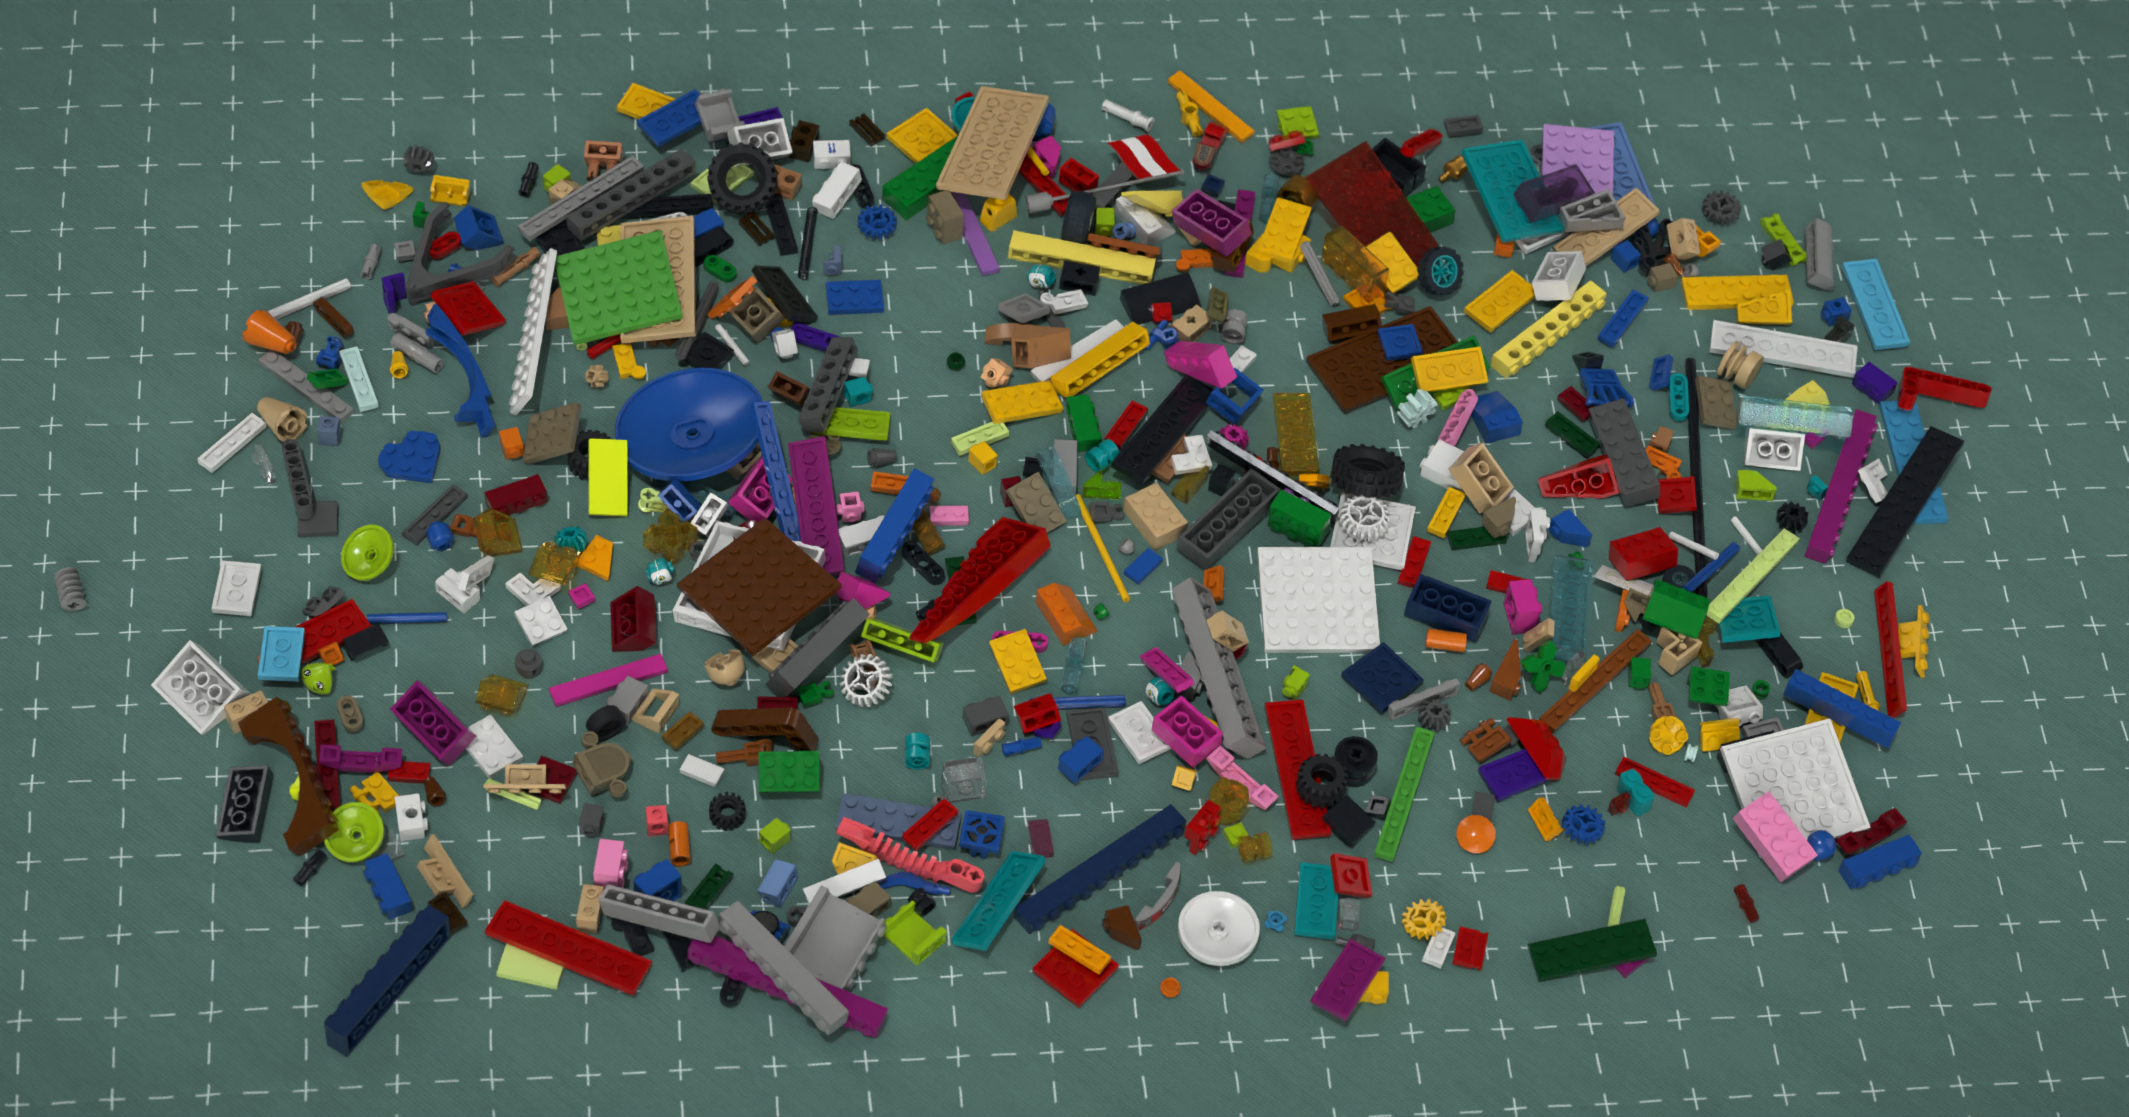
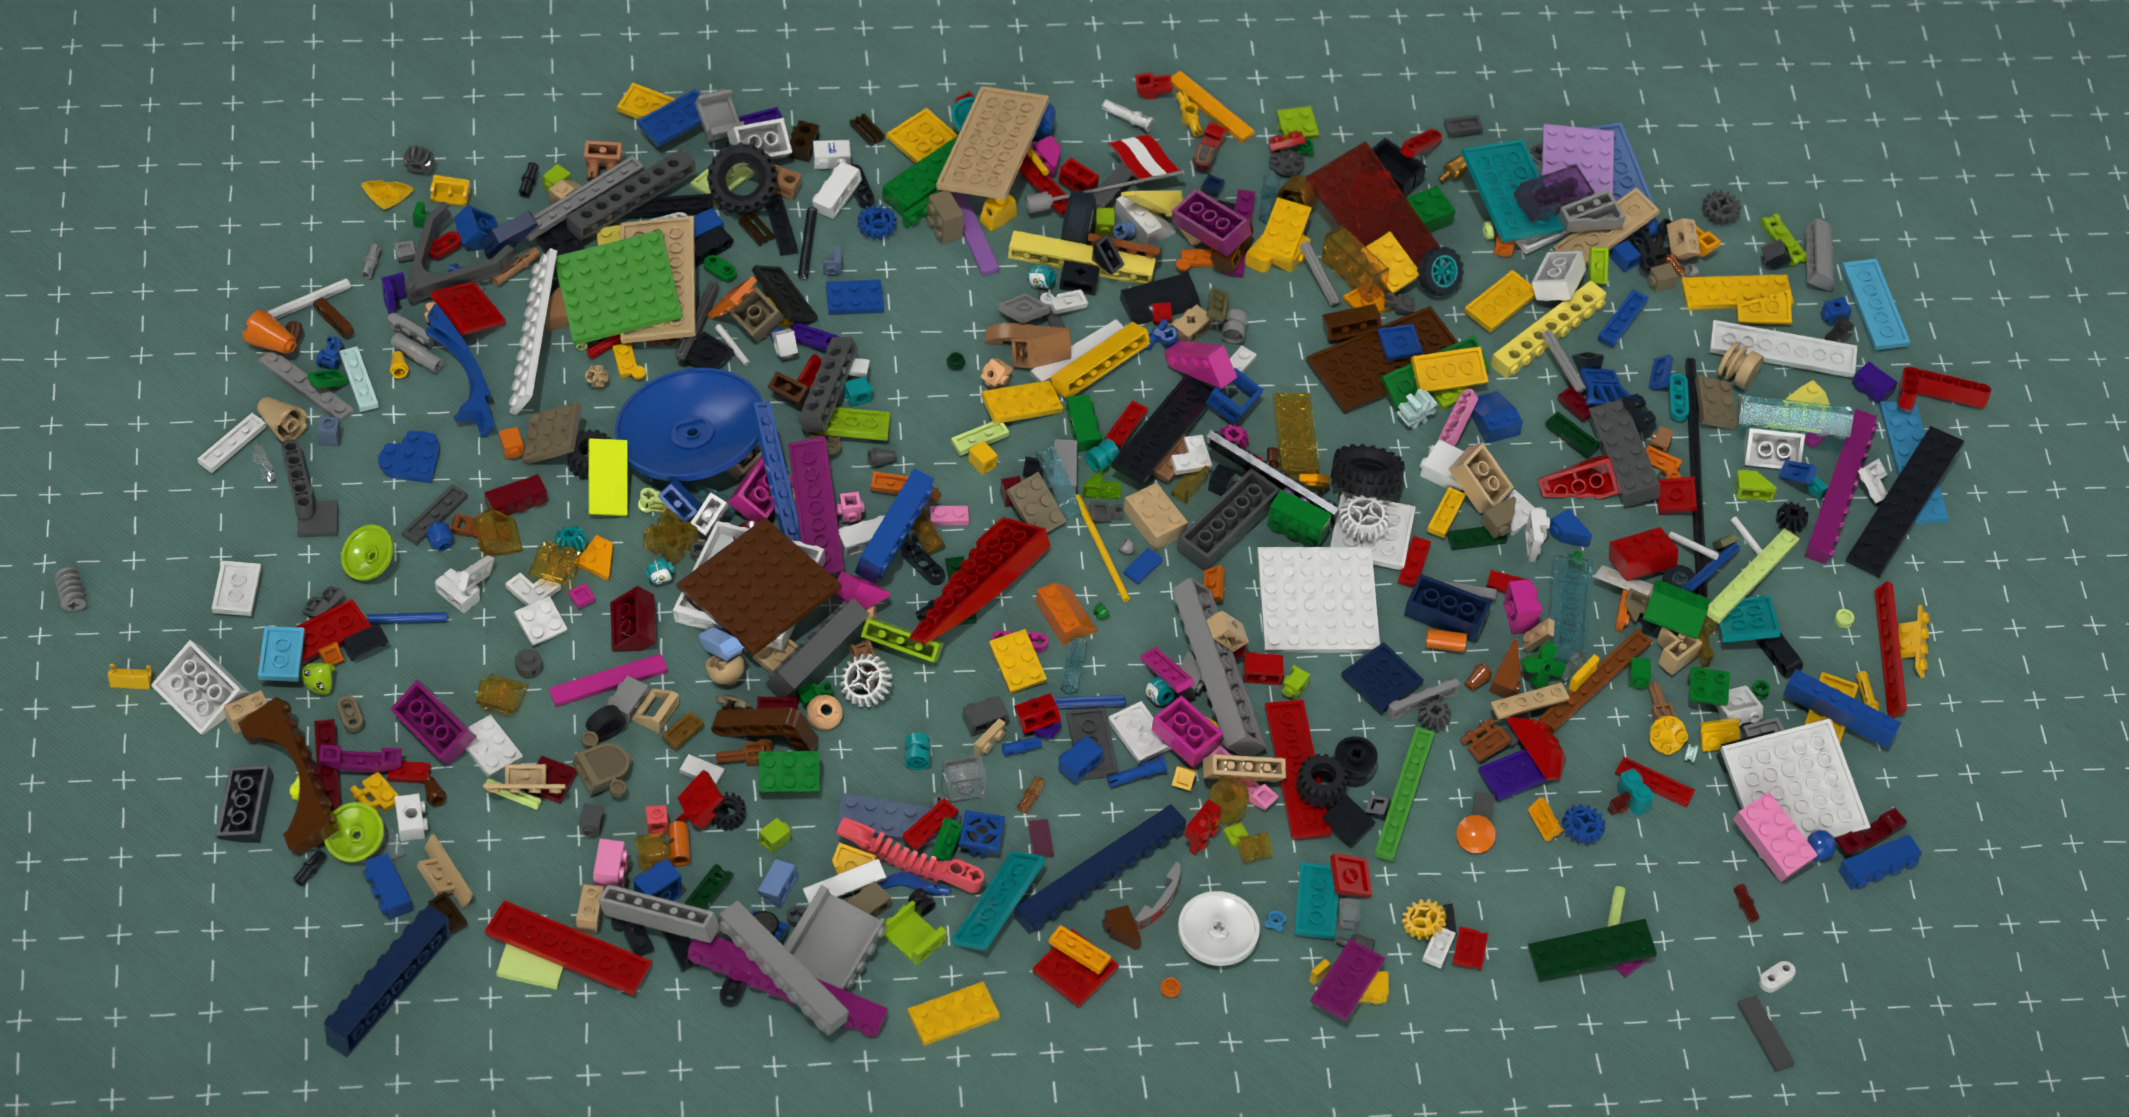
none -> yellow hinge [108,664,153,689]
none -> dark blue slope [479,211,538,258]
none -> clear yellow brick [633,831,671,873]
none -> red plate [675,770,724,829]
none -> light blue piece [699,627,744,661]
none -> dark tan dish [716,695,754,710]
none -> red plate [796,354,822,388]
none -> light nougat piece [806,695,842,731]
none -> green plate [902,190,944,229]
none -> yellow plate [907,982,1000,1046]
none -> green plate [931,817,963,861]
none -> clear orange axle [1017,776,1045,814]
none -> black slope [1092,234,1125,274]
none -> blue pin [1107,755,1167,788]
none -> red brick [1135,72,1173,99]
none -> tan brick [1203,754,1286,782]
none -> red brick [1243,652,1283,685]
none -> yellow tile [1309,959,1331,986]
none -> black piece [1443,903,1457,936]
none -> light grey beam [1444,582,1497,600]
none -> yellowish green tile [1483,221,1494,240]
none -> tan bracket [1490,682,1569,720]
none -> light grey axle [1542,330,1586,393]
none -> lime plate [1588,247,1609,284]
none -> black plate [1622,393,1657,432]
none -> olive tile [1712,534,1738,550]
none -> dark grey tile [1737,995,1795,1072]
none -> white plate [1759,961,1796,993]
none -> blue plate [1778,460,1817,485]

